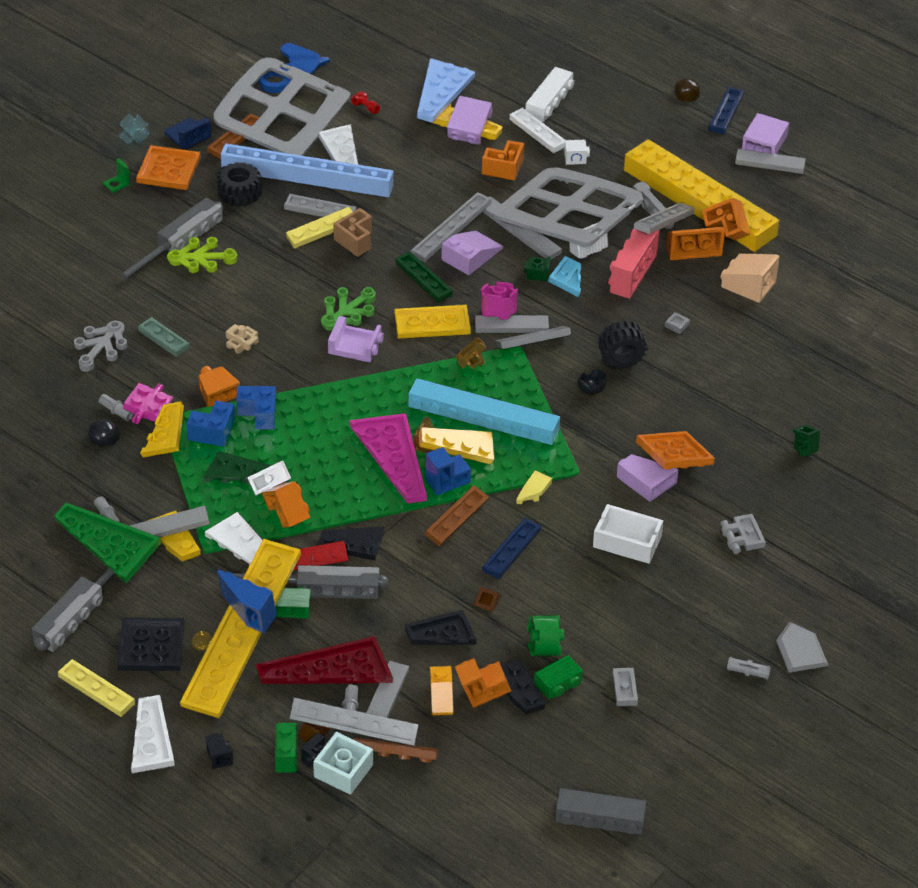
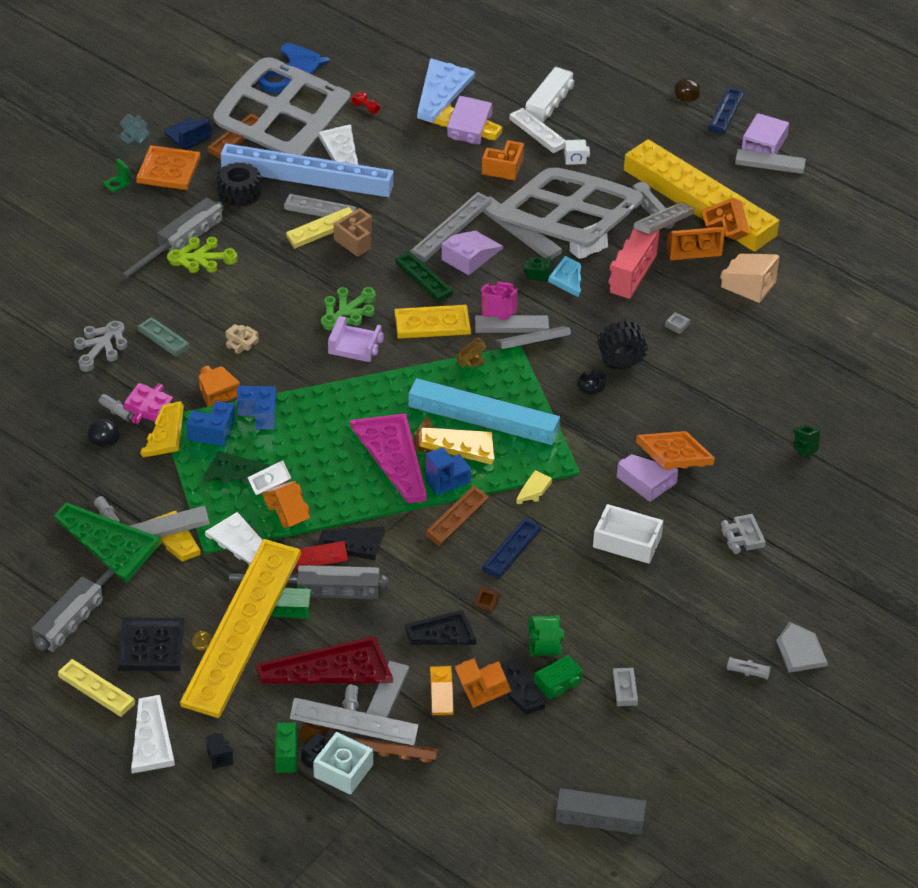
blue slope [217,570,277,633] -> none

